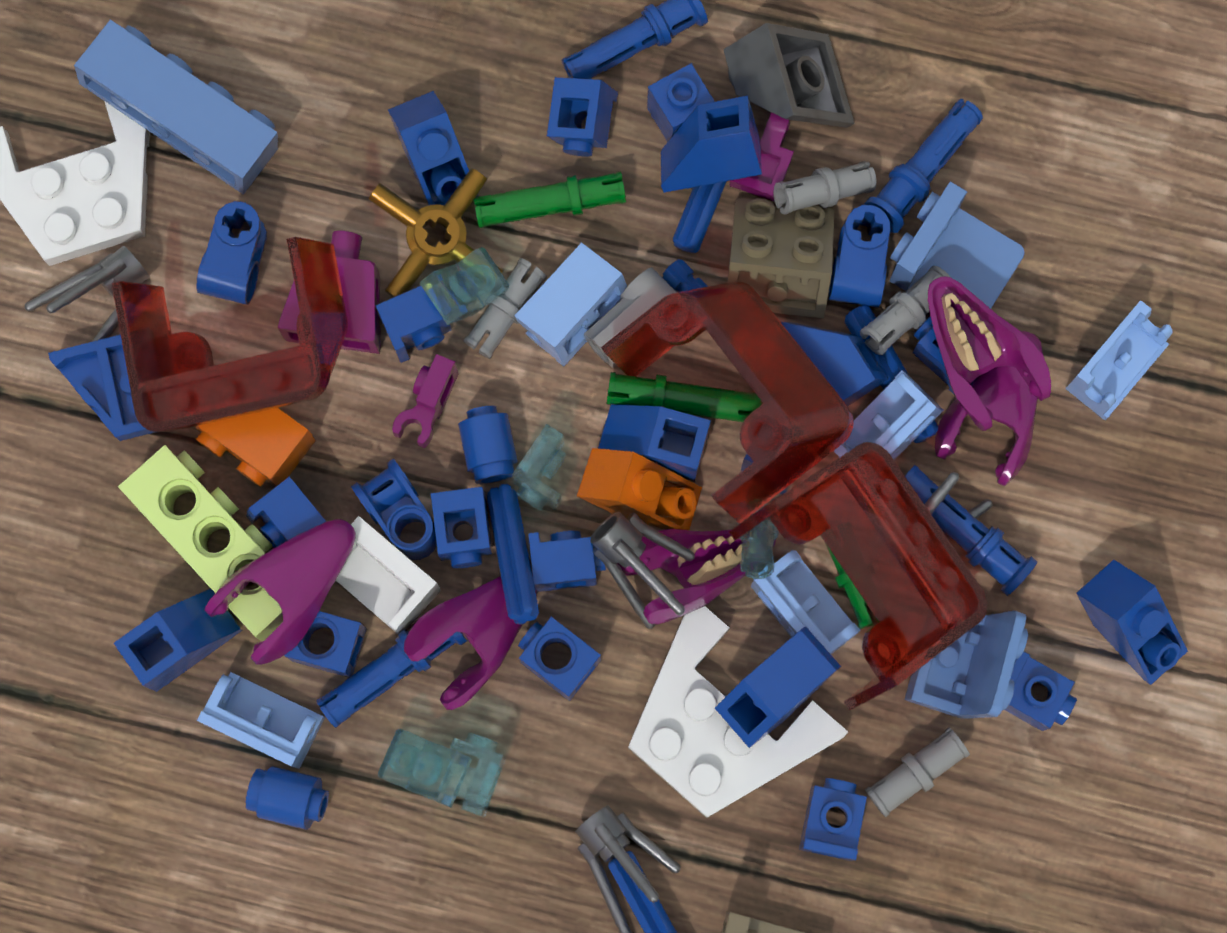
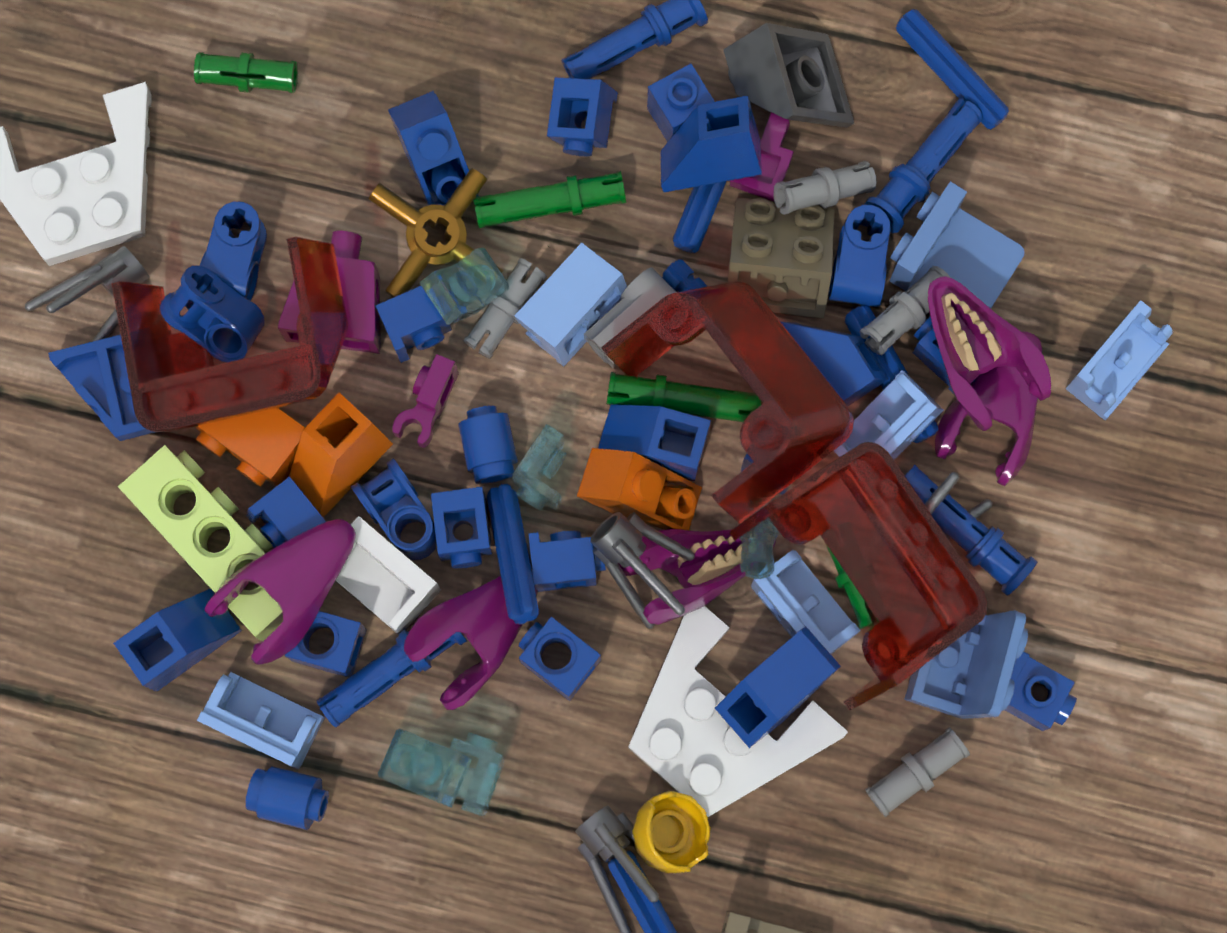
medium blue brick [74,19,278,195] -> none
blue brick [799,778,867,861] -> none
blue slope [1076,560,1188,685] -> none
none -> blue piece [160,265,264,363]
none -> green pin [194,52,298,93]
none -> orange slope [289,392,393,518]
none -> yellow hair [632,791,710,873]
none -> blue axle [896,9,1009,130]

